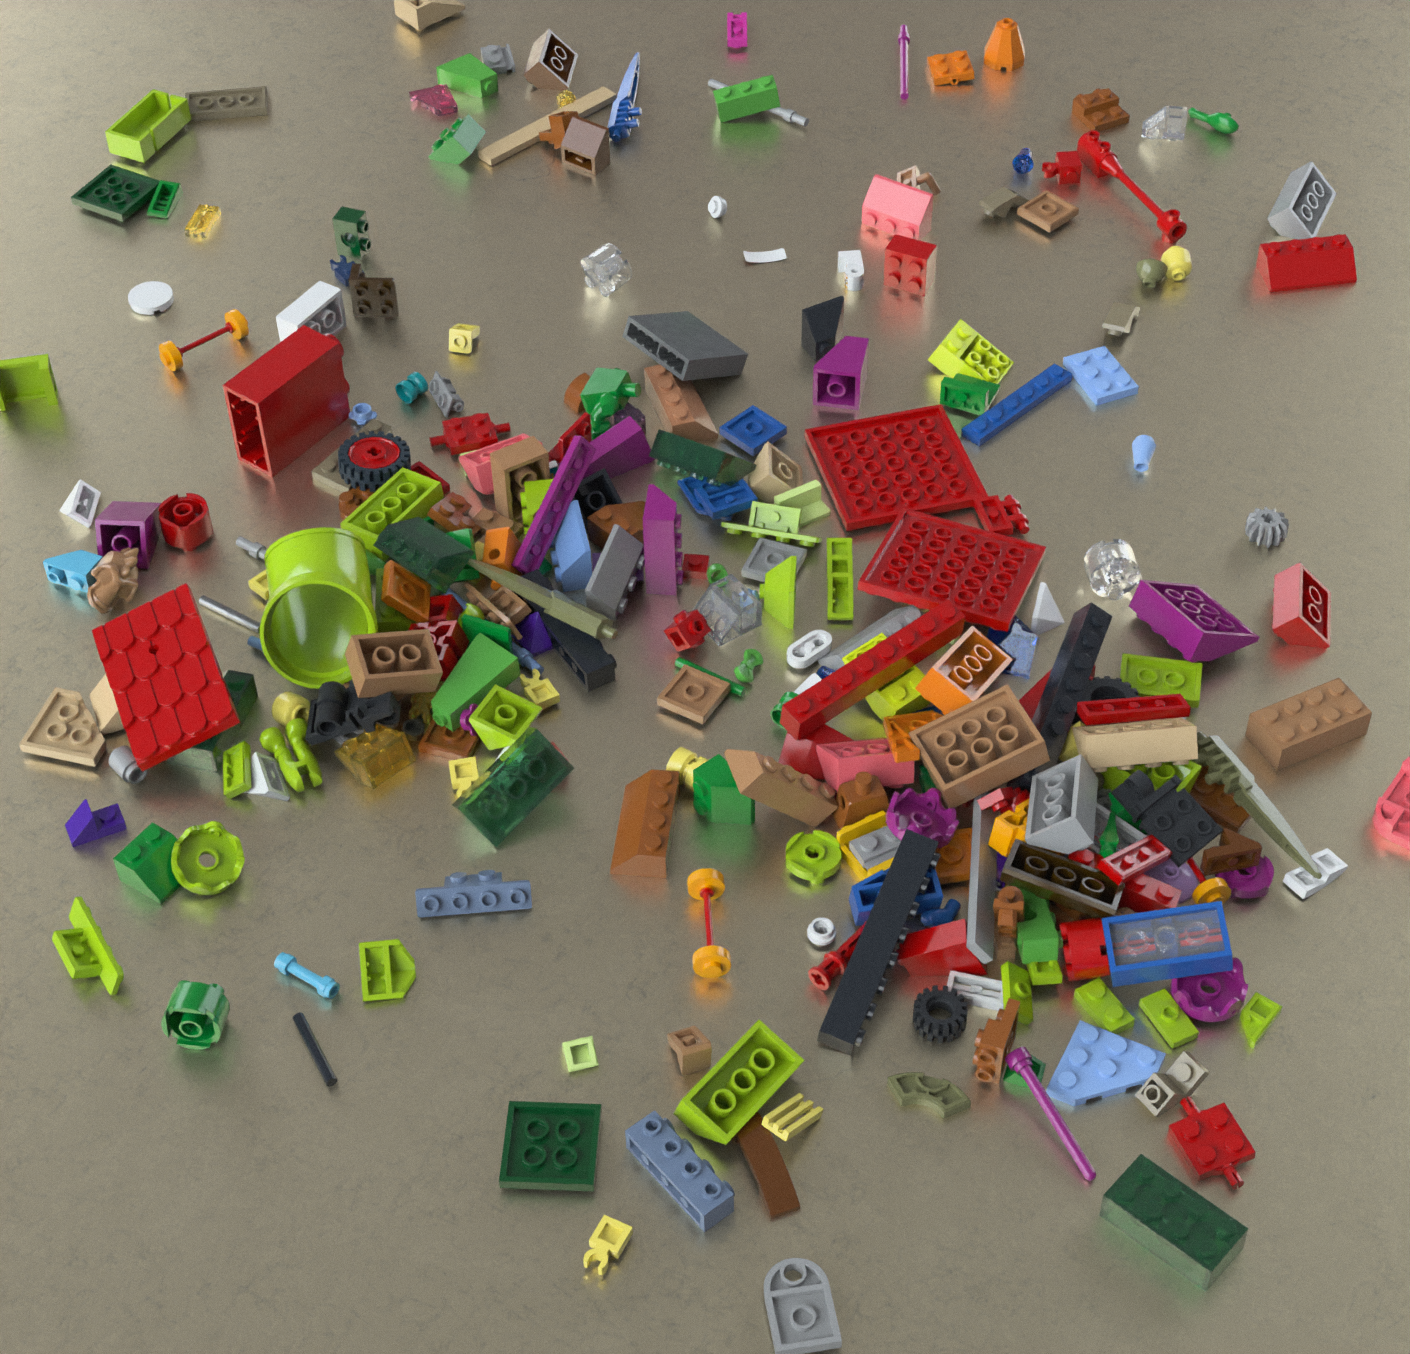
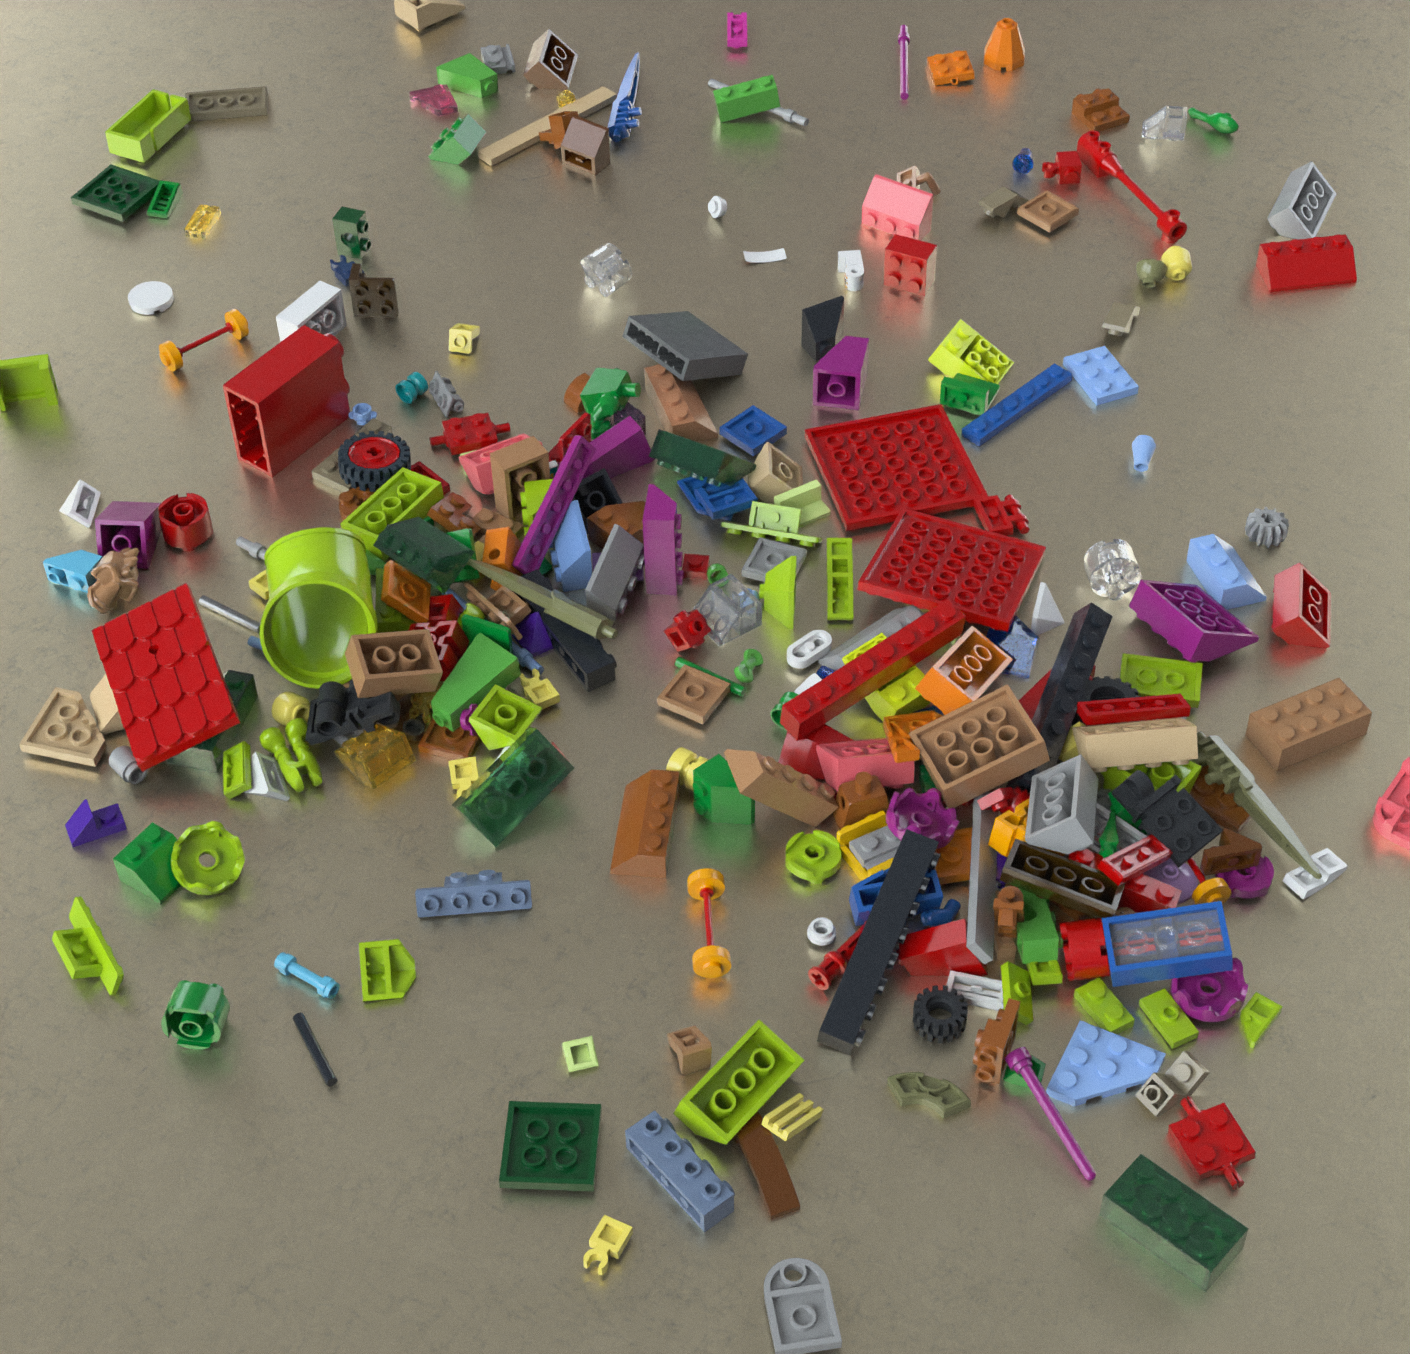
none -> light blue slope [1186,534,1267,610]

